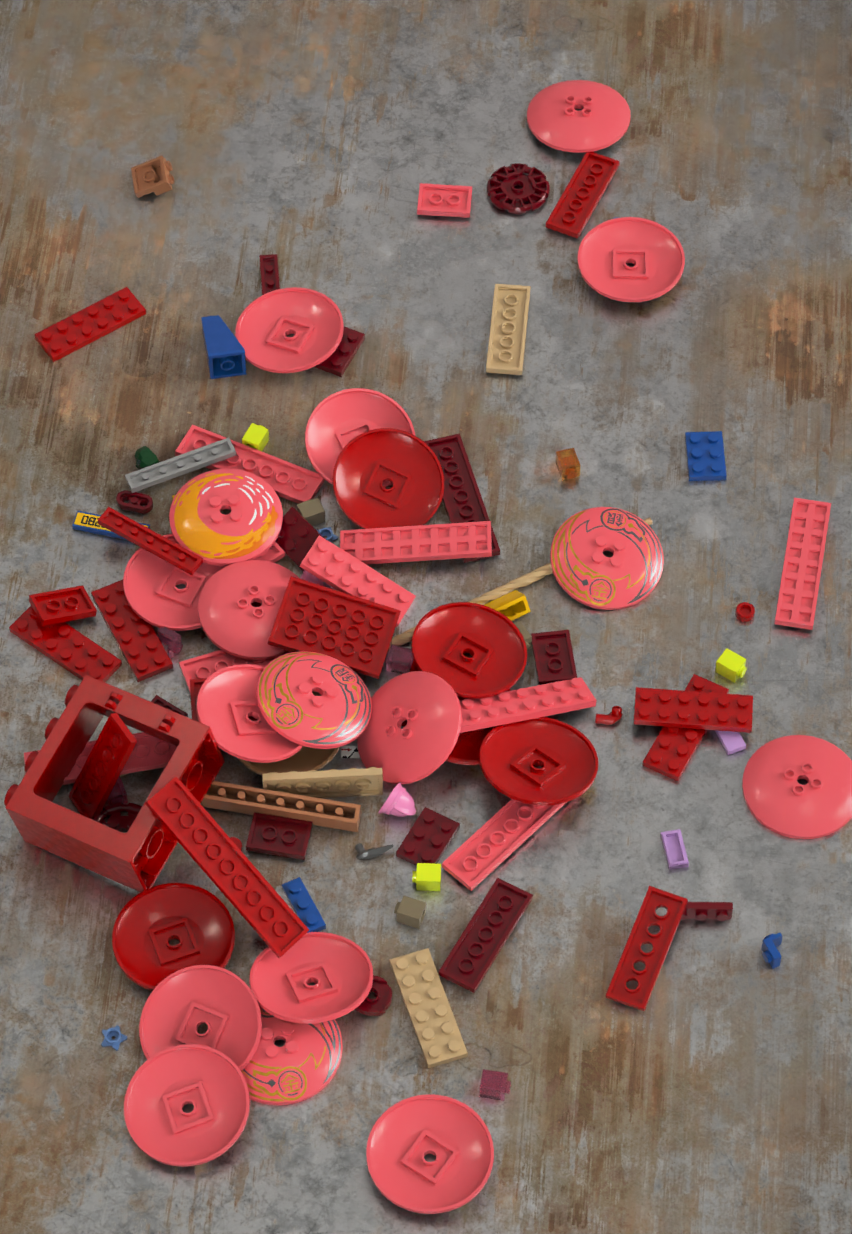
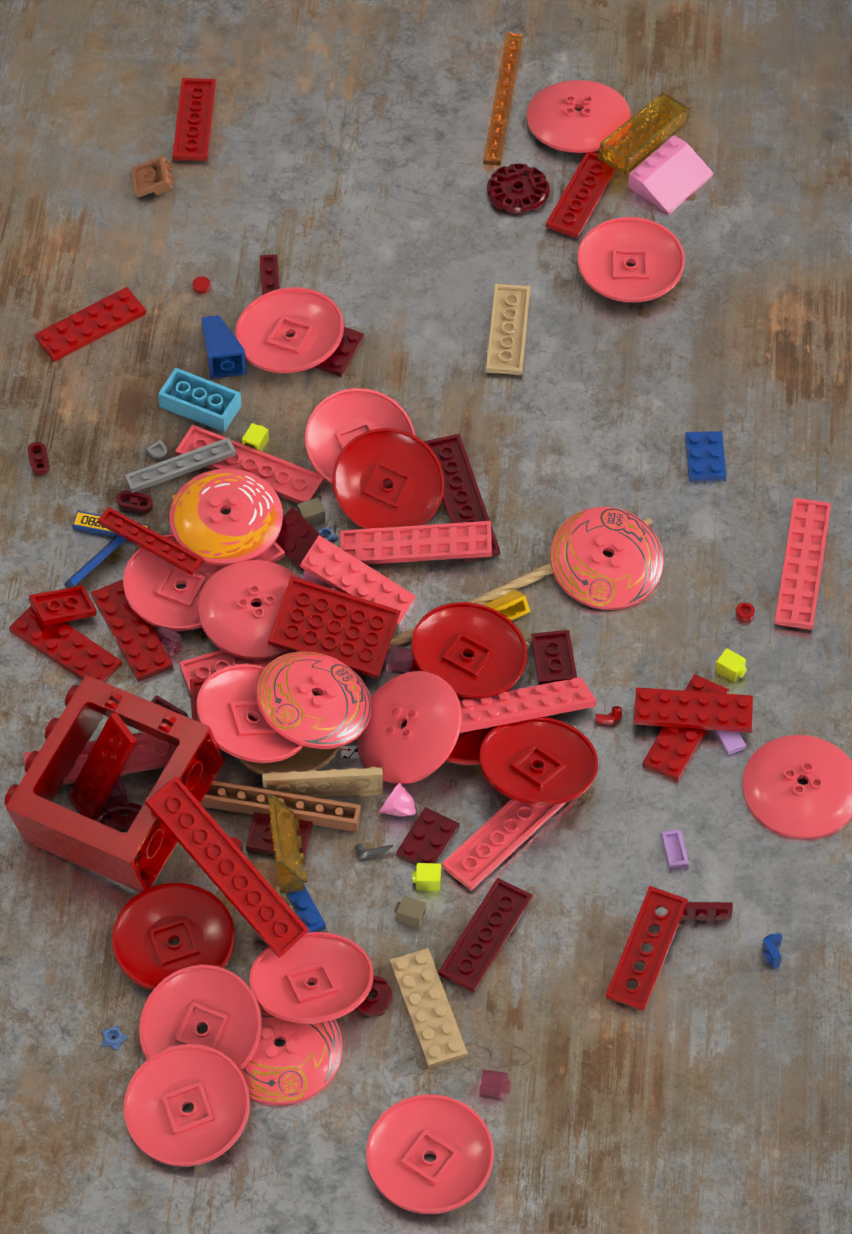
dark green rock [134,446,160,470] -> none
coral plate [417,183,472,218] -> none
clear orange brick [555,448,580,480] -> none
none -> dark red plate [27,442,50,476]
none -> blue tile [64,535,126,588]
none -> light grey tile [145,440,168,461]
none -> medium azure brick [158,367,242,433]
none -> red plate [173,78,216,161]
none -> red tile [192,276,211,294]
none -> clear yellow slope [268,793,307,894]
none -> clear orange plate [483,32,523,166]
none -> clear yellow brick [598,92,691,175]
none -> bright pink slope [628,135,713,214]

